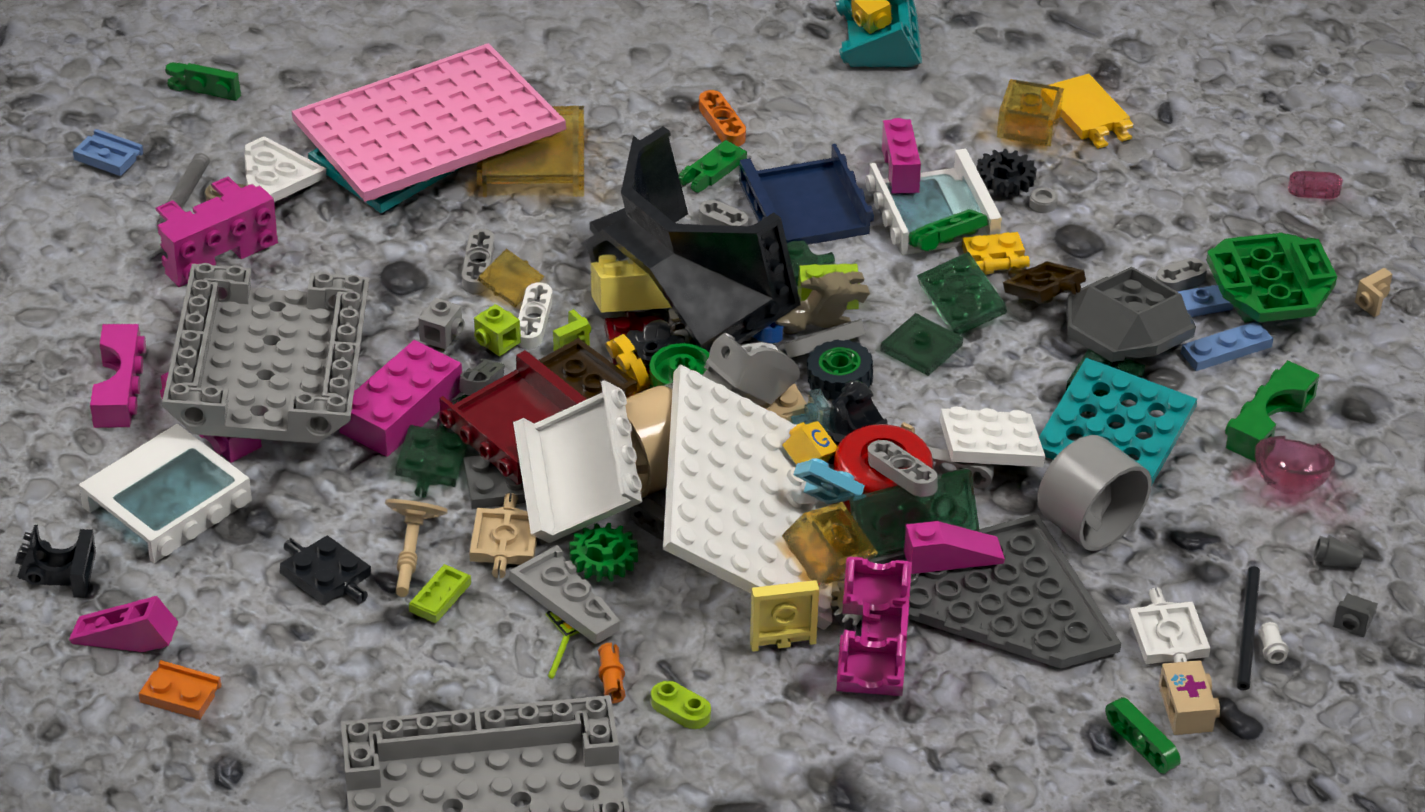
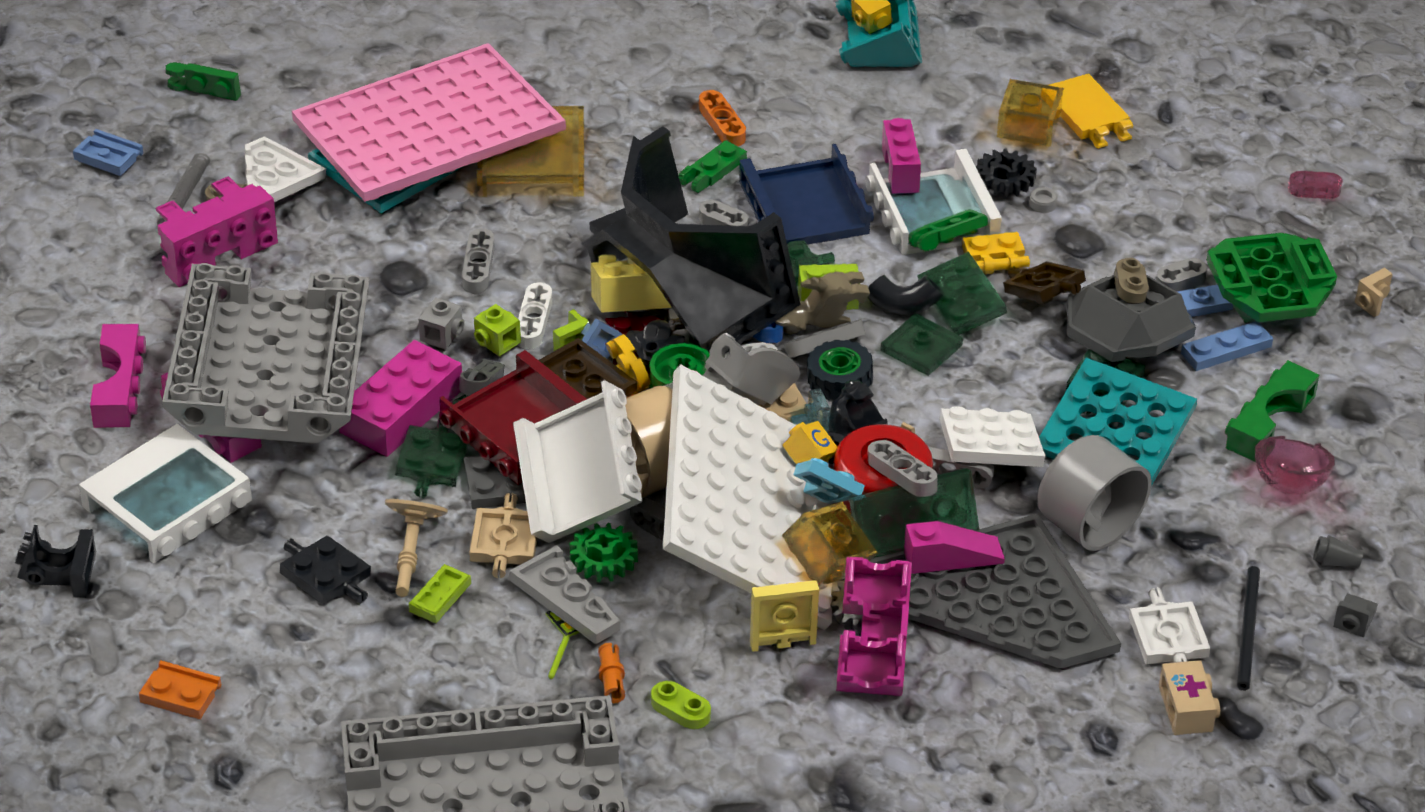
dark pink slope [69,596,178,652] -> none
clear yellow piece [477,249,545,308] -> none
green beam [1105,697,1181,774] -> none
white pin [1258,622,1289,664] -> none
none -> medium blue tile [581,318,622,359]
none -> black cylinder [867,275,945,316]
none -> dark tan plate [1114,258,1149,303]

